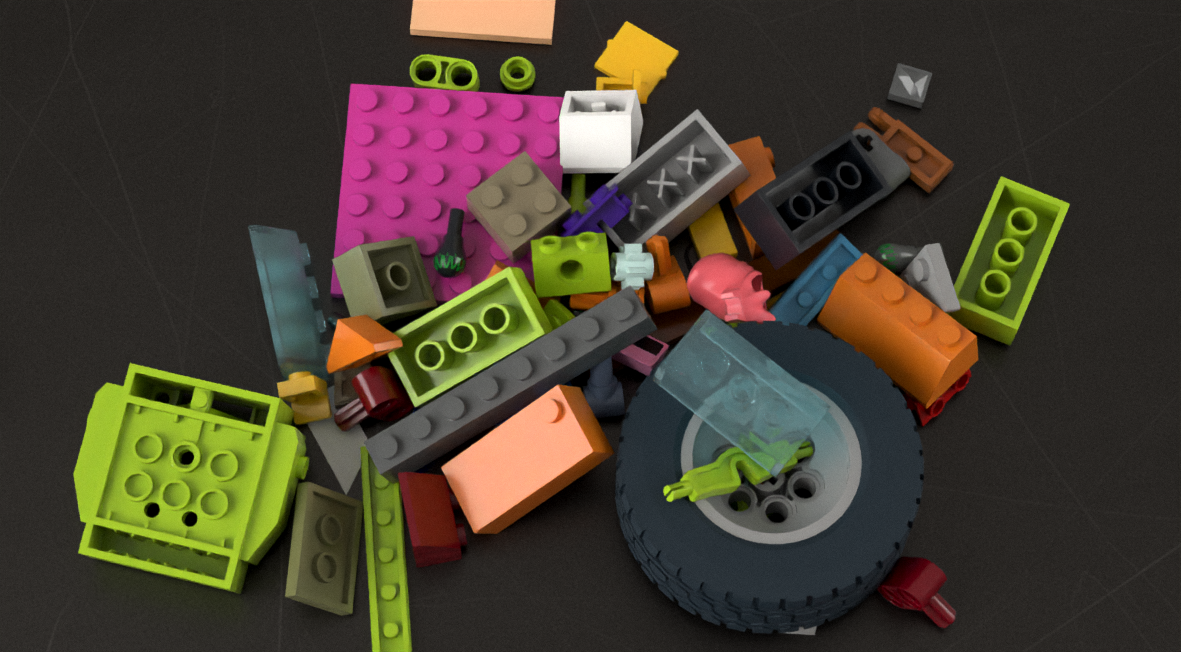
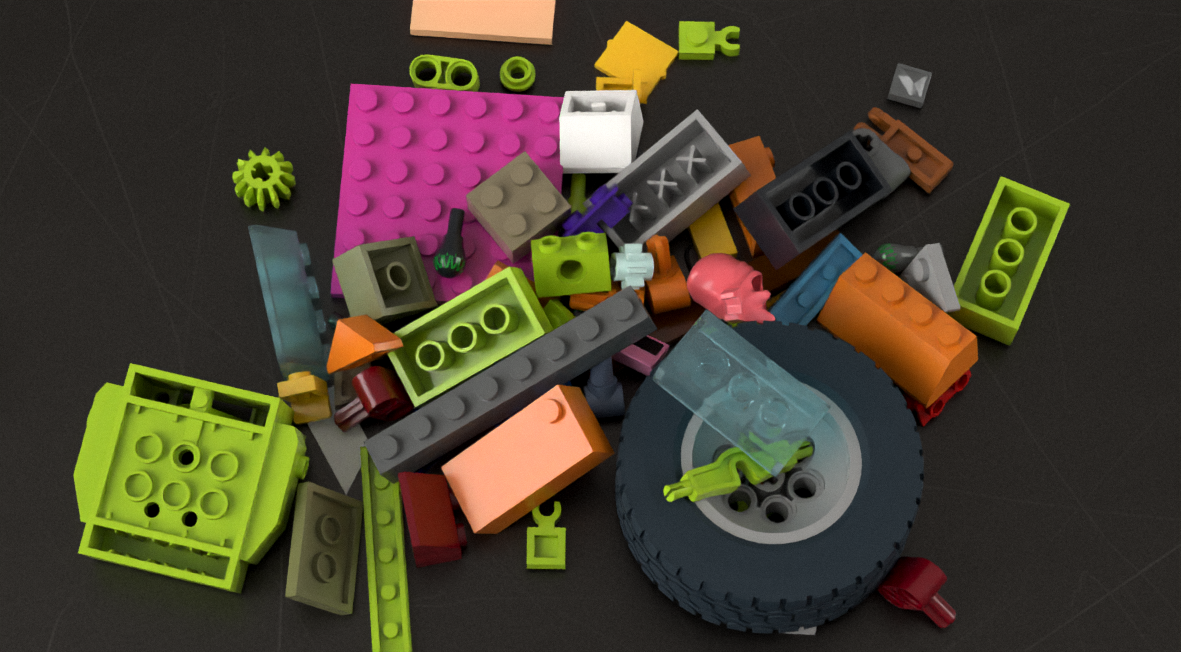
none -> lime gear [232,147,296,212]
none -> lime plate [527,502,566,569]
none -> lime plate [679,21,740,60]

